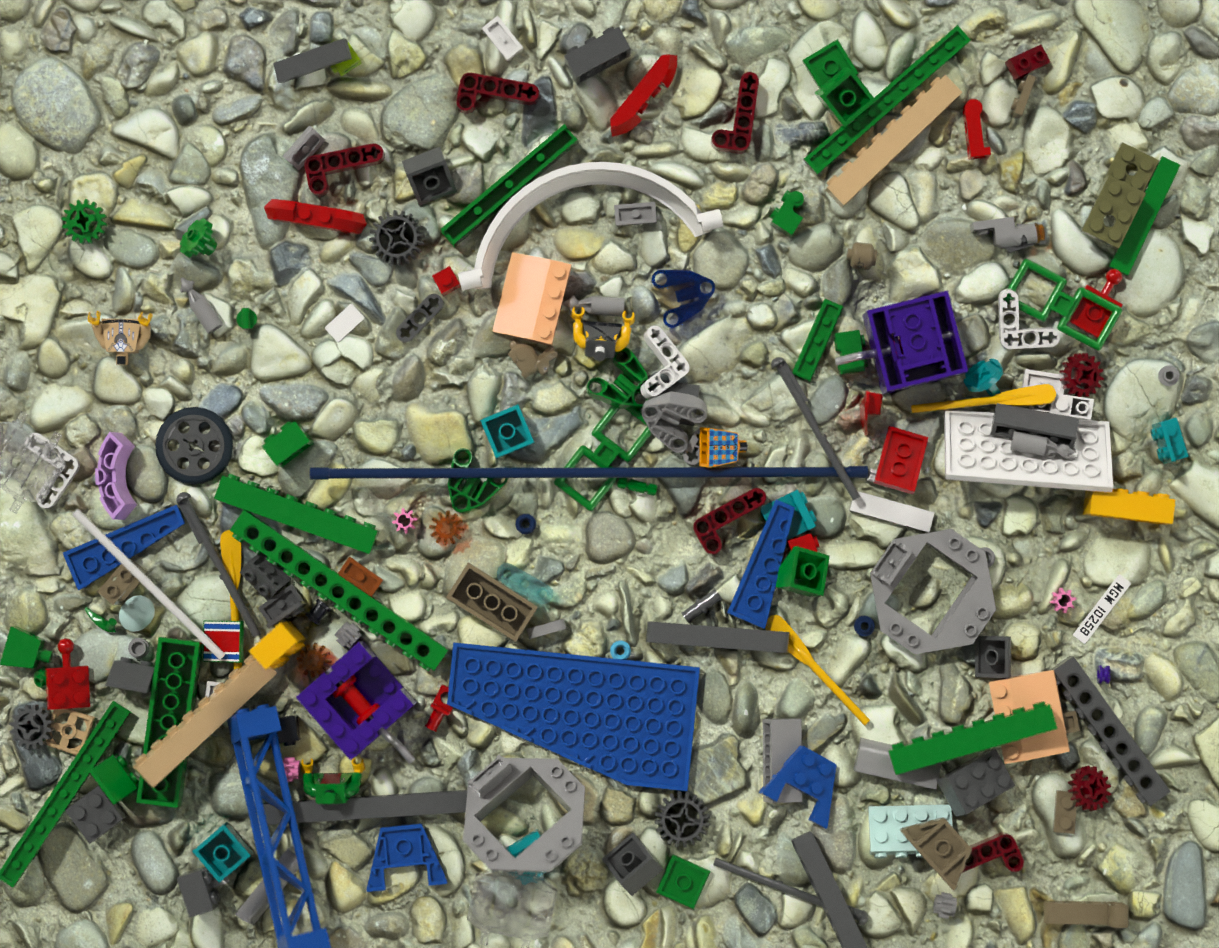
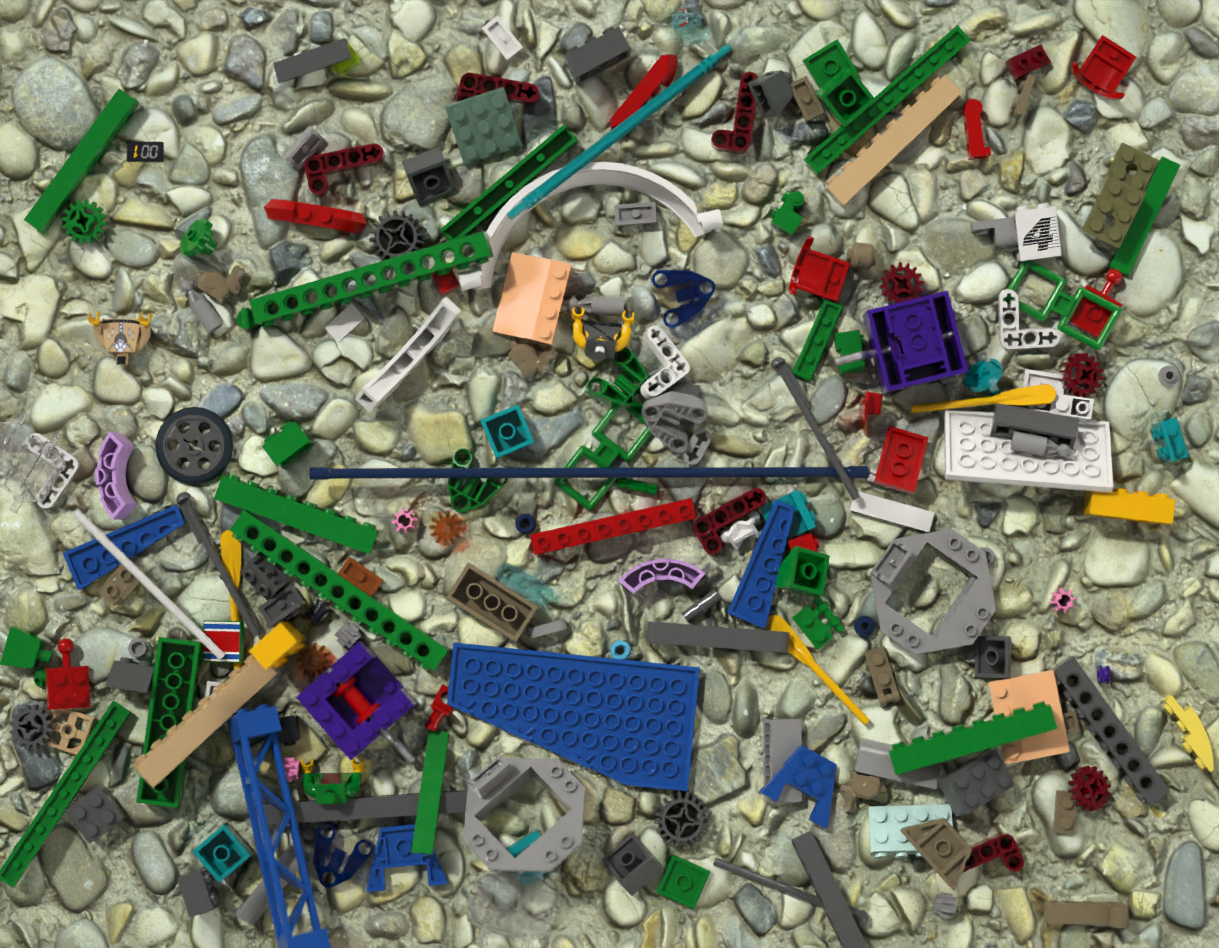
green bar [85,607,117,632] -> none
green slope [89,753,139,805] -> none
light aqua hat [119,595,155,632] -> none
dark grey beam [396,294,444,343] -> none
torso [699,427,747,468] -> none
white sticker [1073,574,1131,644] -> none
none -> green tile [24,89,139,235]
none -> black sticker [127,141,164,162]
none -> dark tan animal [196,265,245,305]
none -> green brick [249,231,494,327]
none -> clear blue connector [313,822,374,888]
none -> white arch [355,297,461,412]
none -> green tile [411,730,450,855]
none -> sand green plate [445,87,522,165]
none -> teal axle [506,44,732,220]
none -> red brick [530,498,696,555]
none -> lavender brick [618,559,705,594]
none -> clear light blue head [672,7,702,35]
none -> white piece [720,511,760,550]
none -> dark grey torso [748,70,793,118]
none -> dark tan plate [789,76,825,122]
none -> red piece [789,236,850,302]
none -> green plate [791,596,844,650]
none -> dark tan animal [839,770,887,814]
none -> dark tan plate [864,646,901,707]
none -> dark red gear [879,262,924,304]
none -> white panel [1011,203,1061,261]
none -> red piece [1071,35,1136,100]
none -> light yellow slope [1162,695,1214,772]

